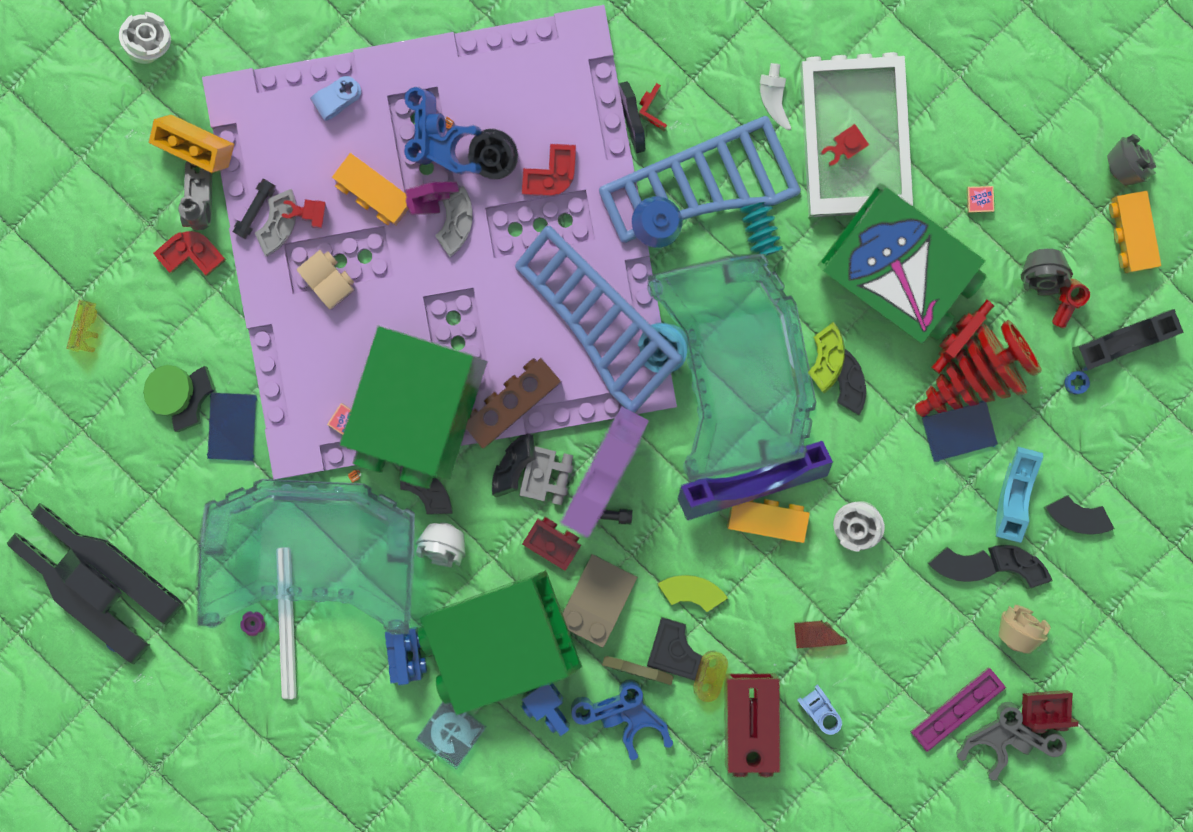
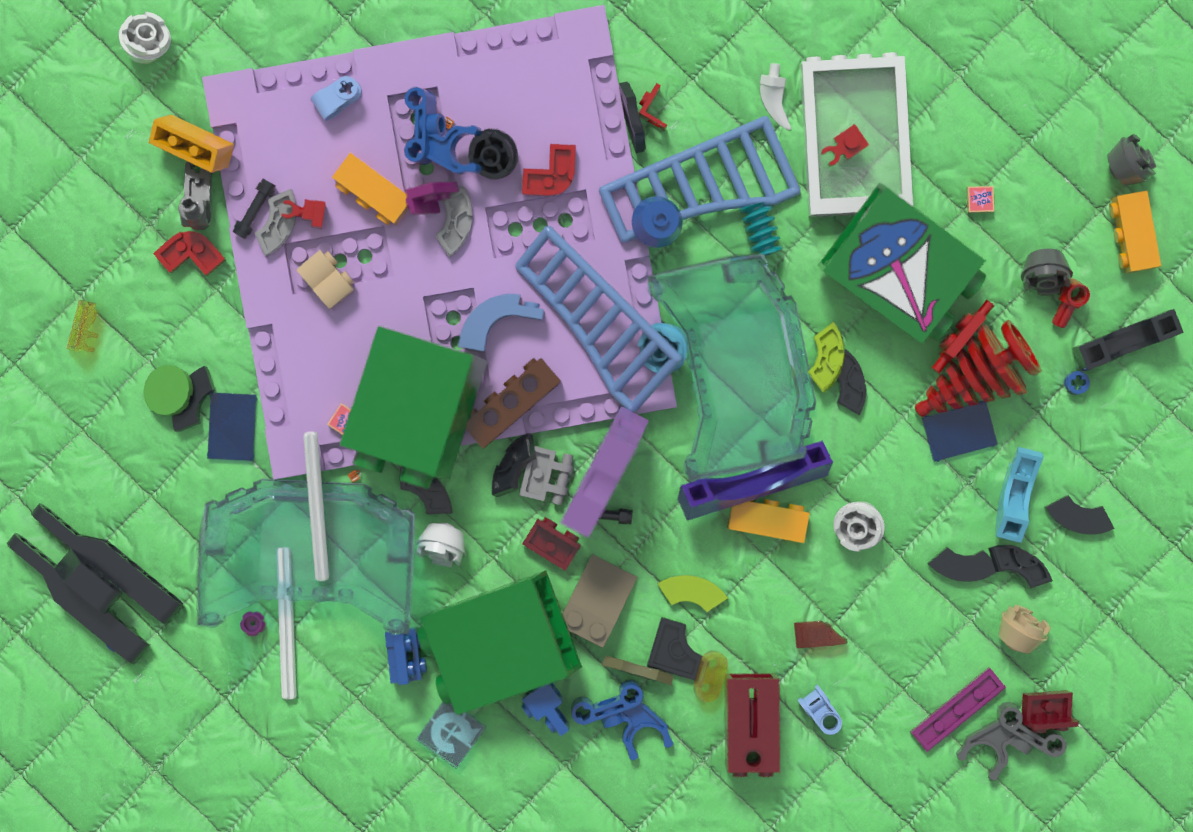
none -> white axle [303,431,329,581]
none -> medium blue arch [458,294,544,352]

